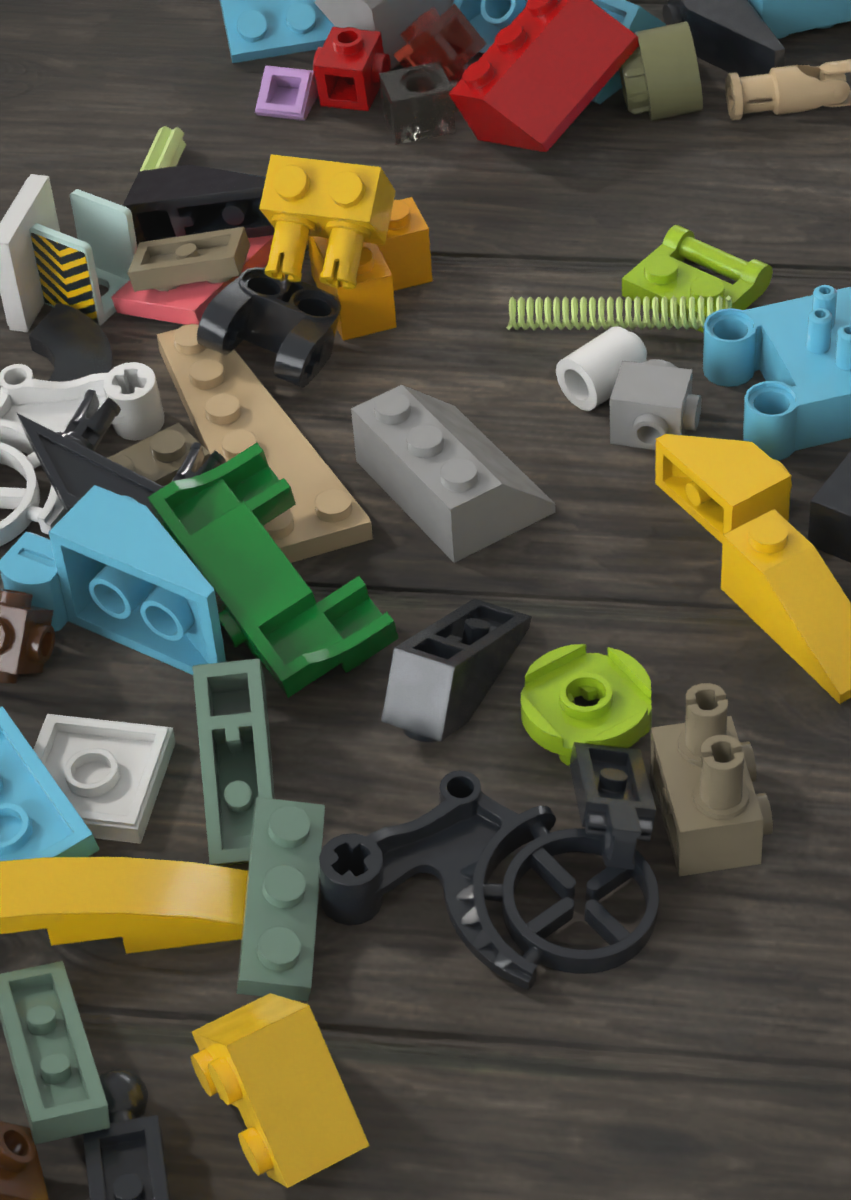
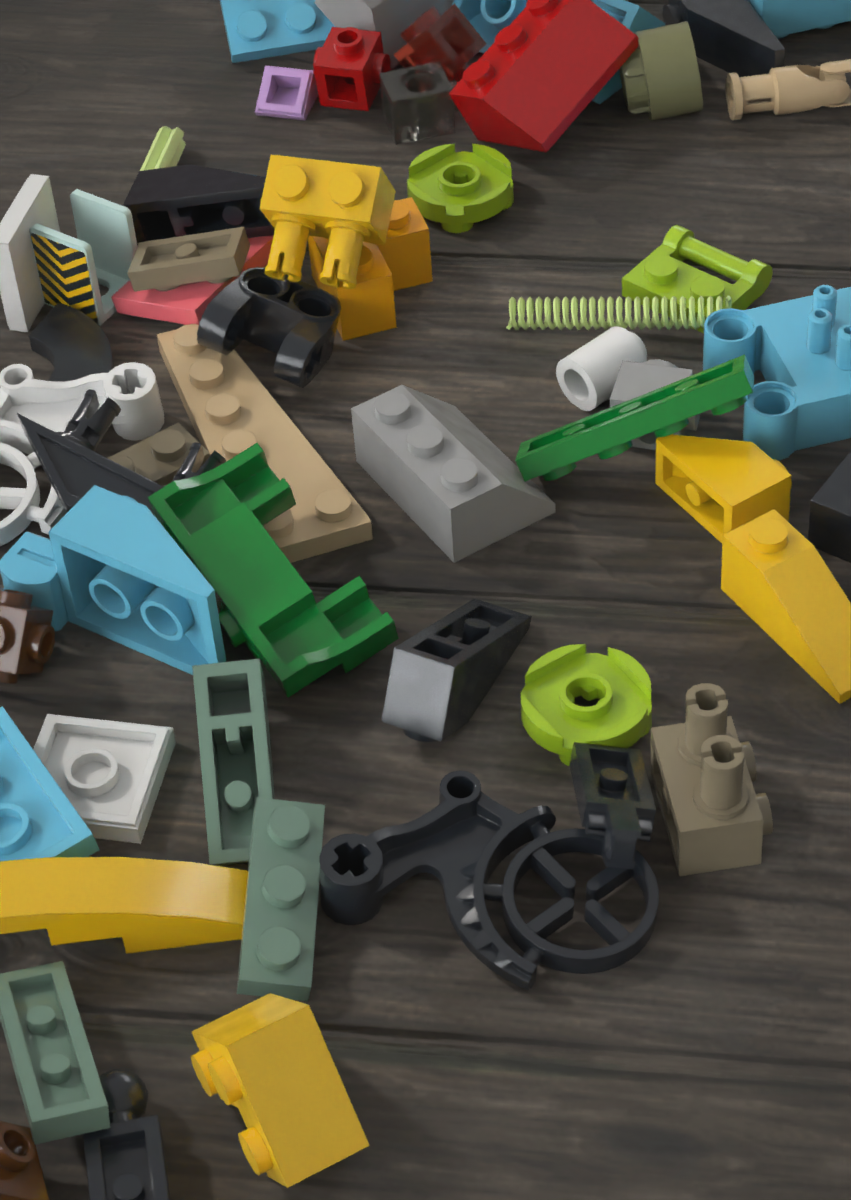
none -> lime plate [406,143,514,233]
none -> green plate [515,355,754,482]

